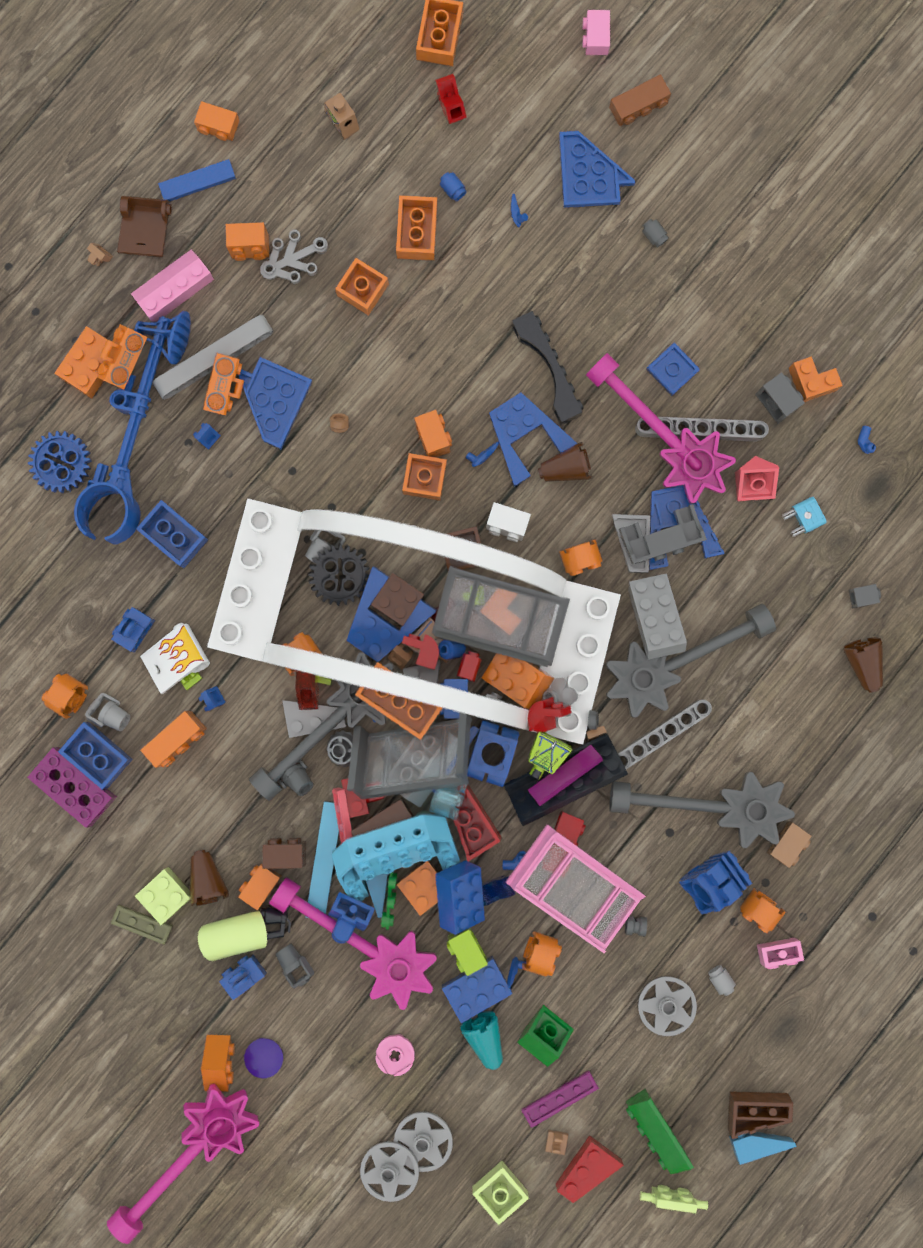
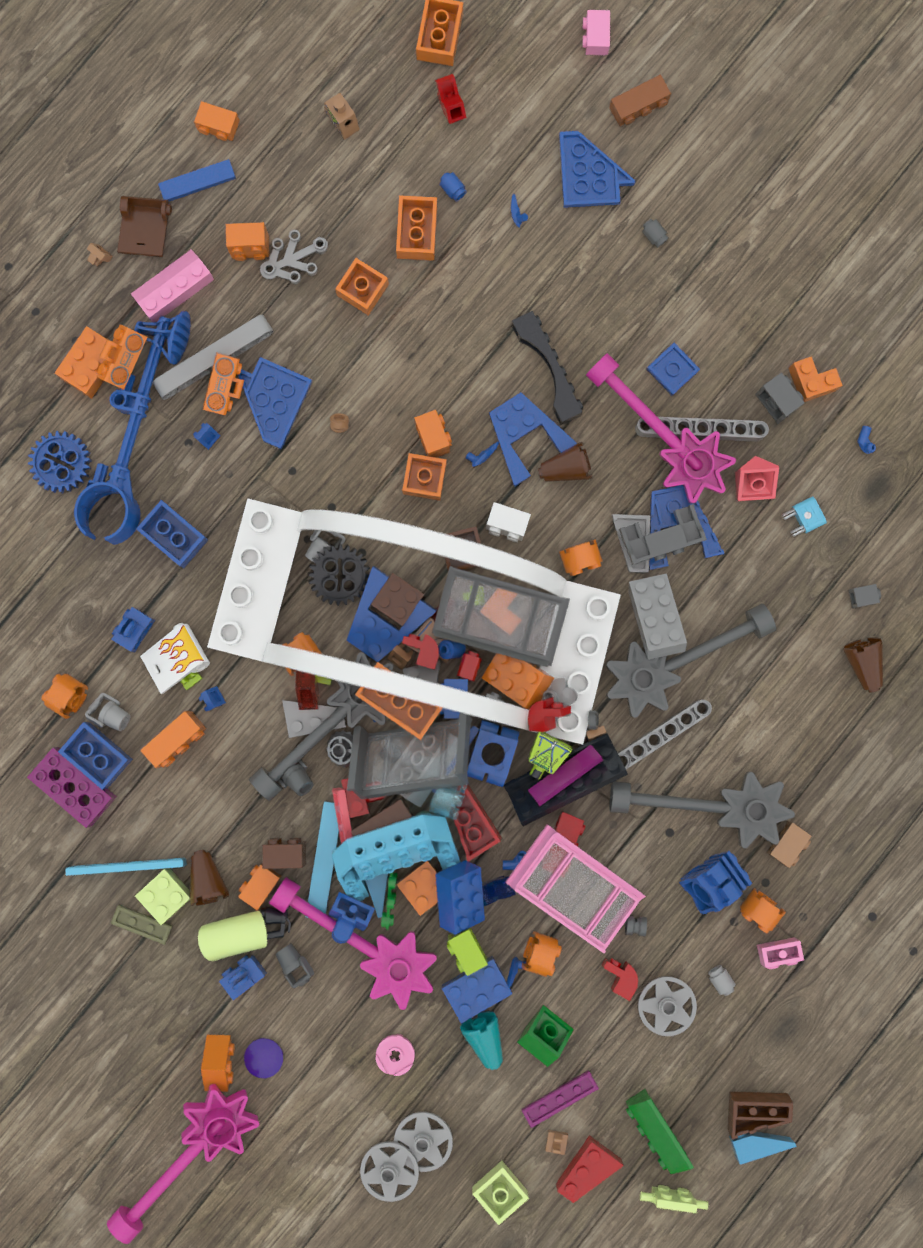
none -> medium azure tile [65,858,187,876]
none -> red brick [601,958,638,1001]

